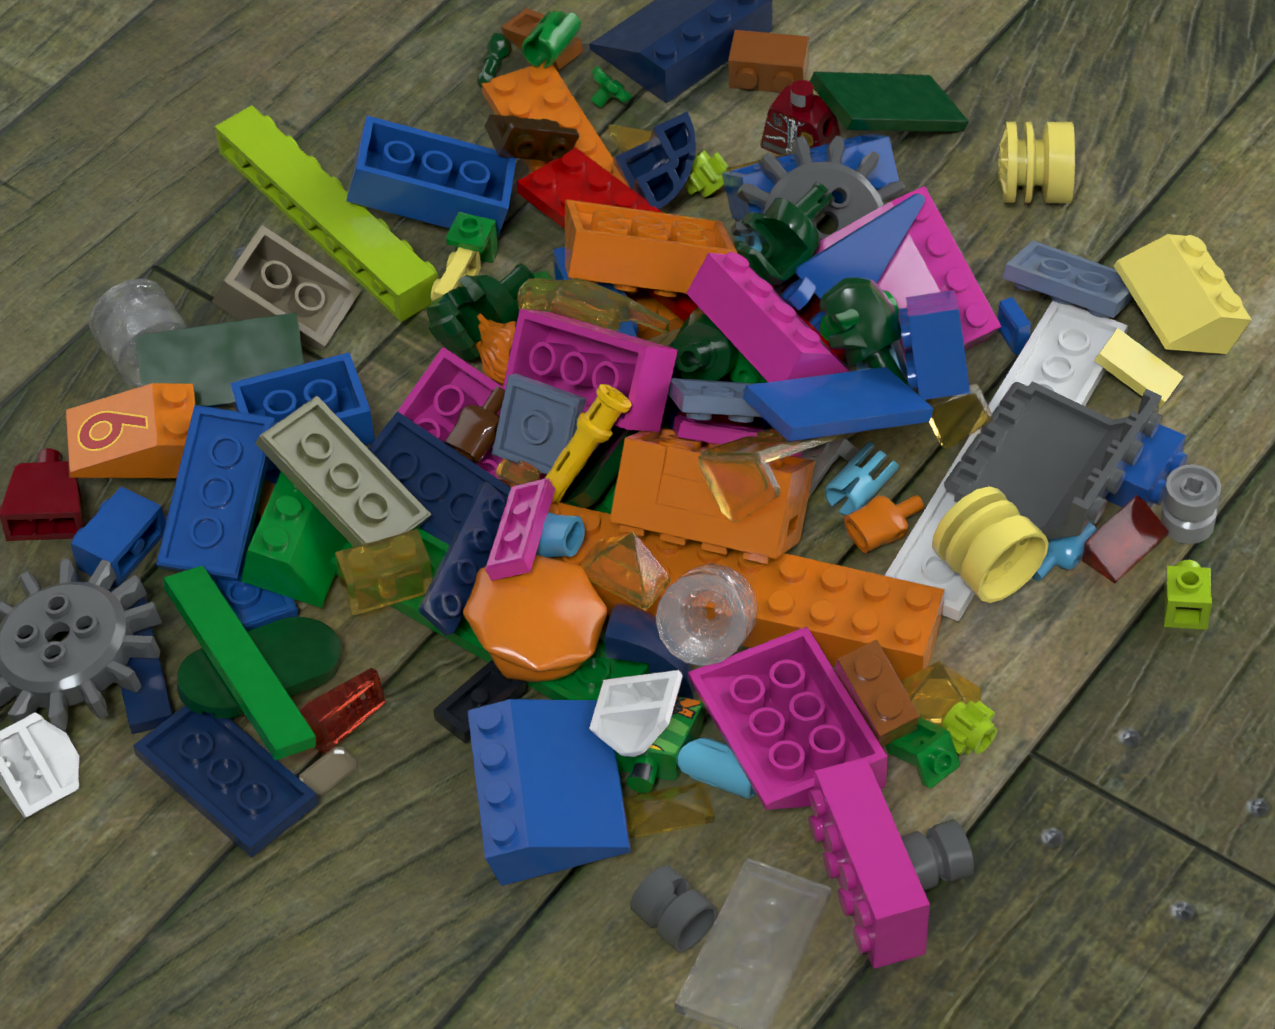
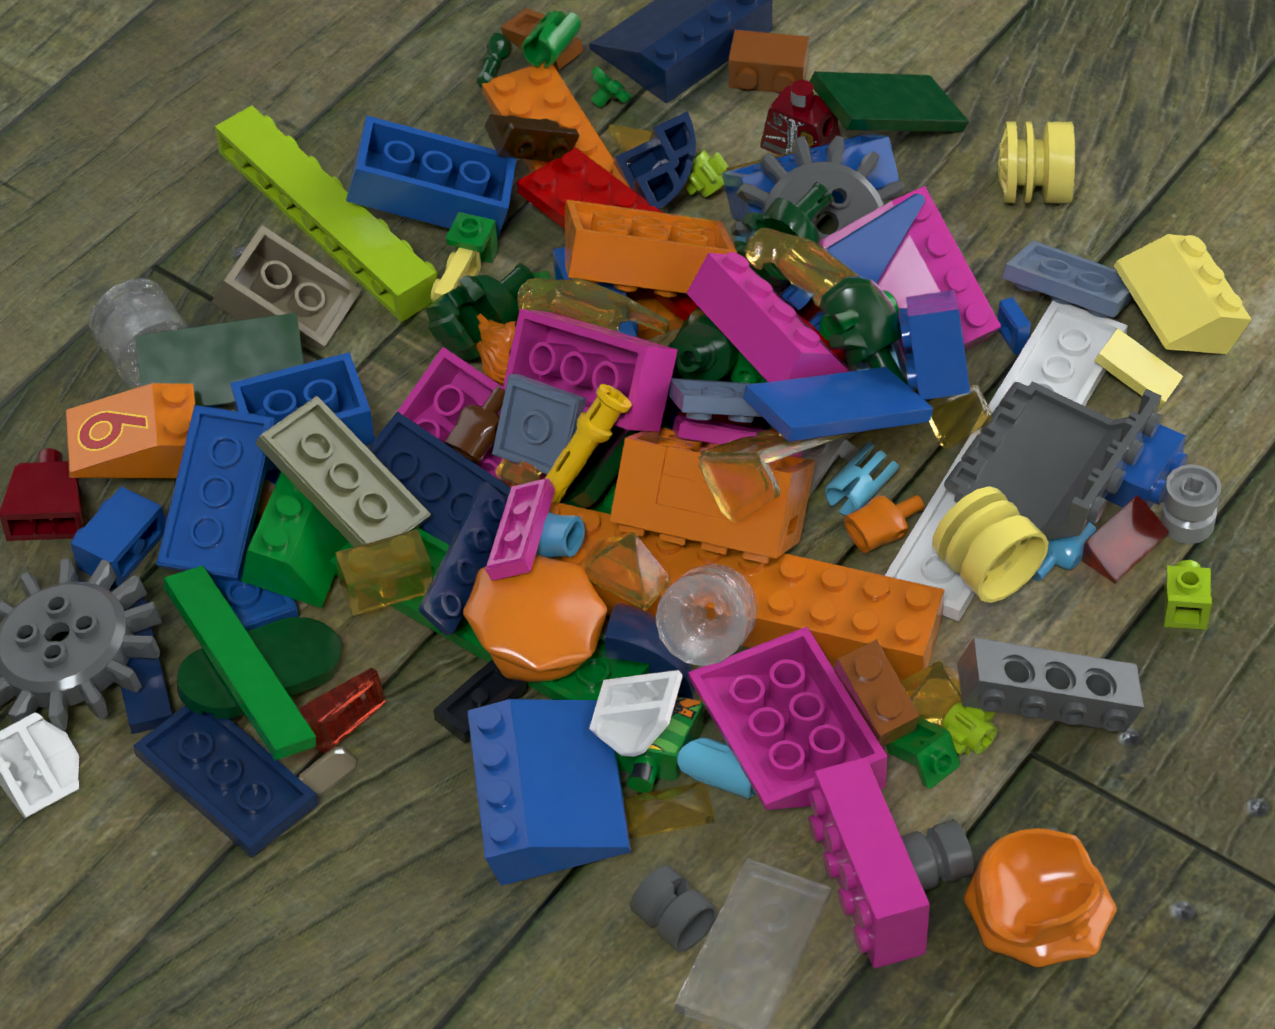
none -> clear yellow animal [745,228,861,307]
none -> dark grey brick [957,637,1144,732]
none -> orange piece [964,829,1117,968]

